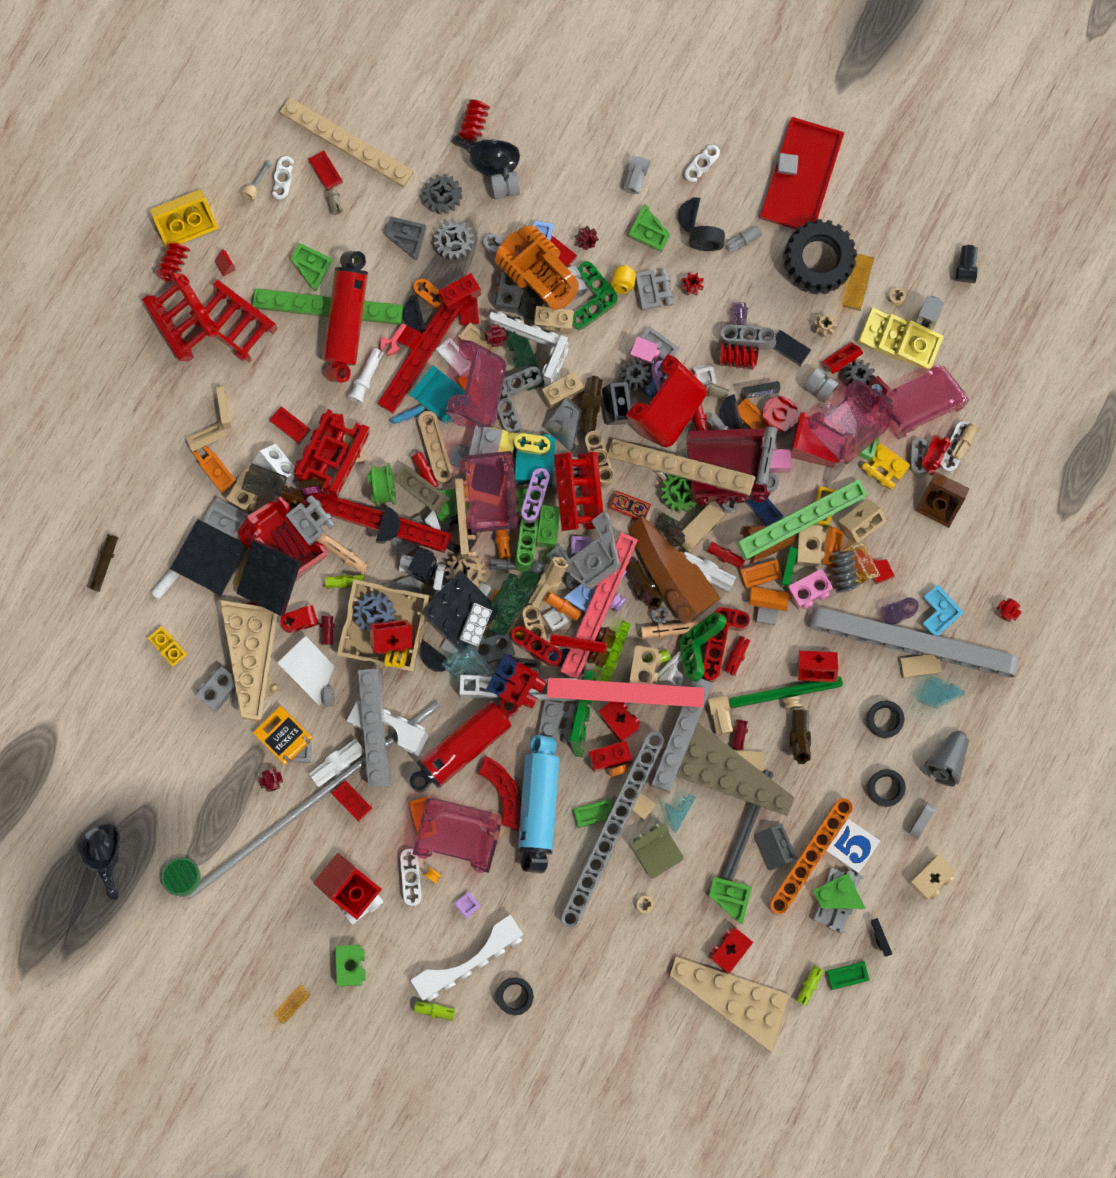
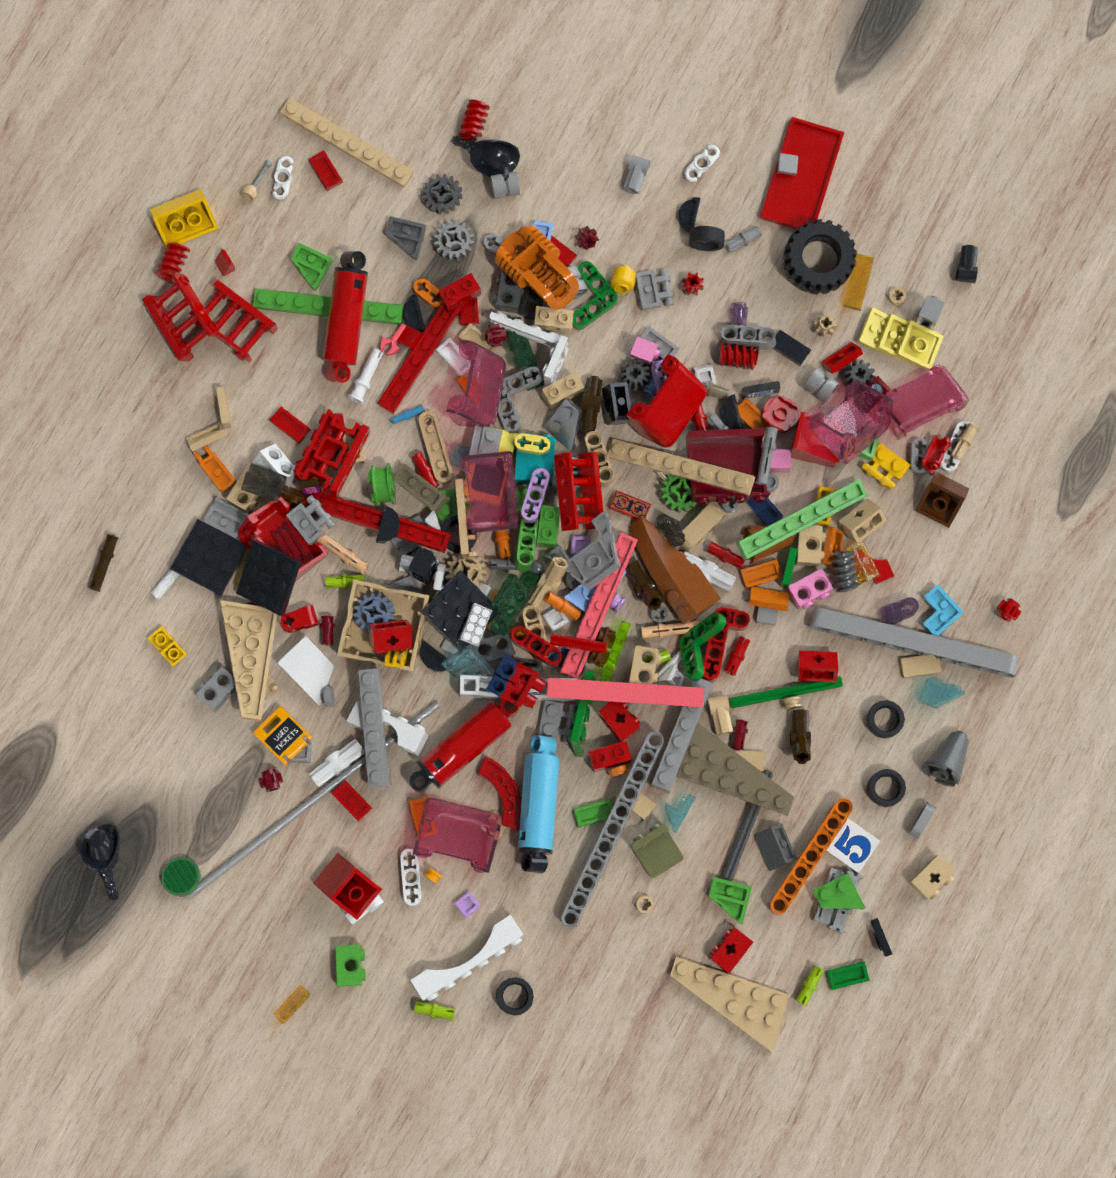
dark tan pin [325,190,343,215] -> none
teal panel [409,365,470,424] -> none
bright green wing [628,204,670,252] -> none

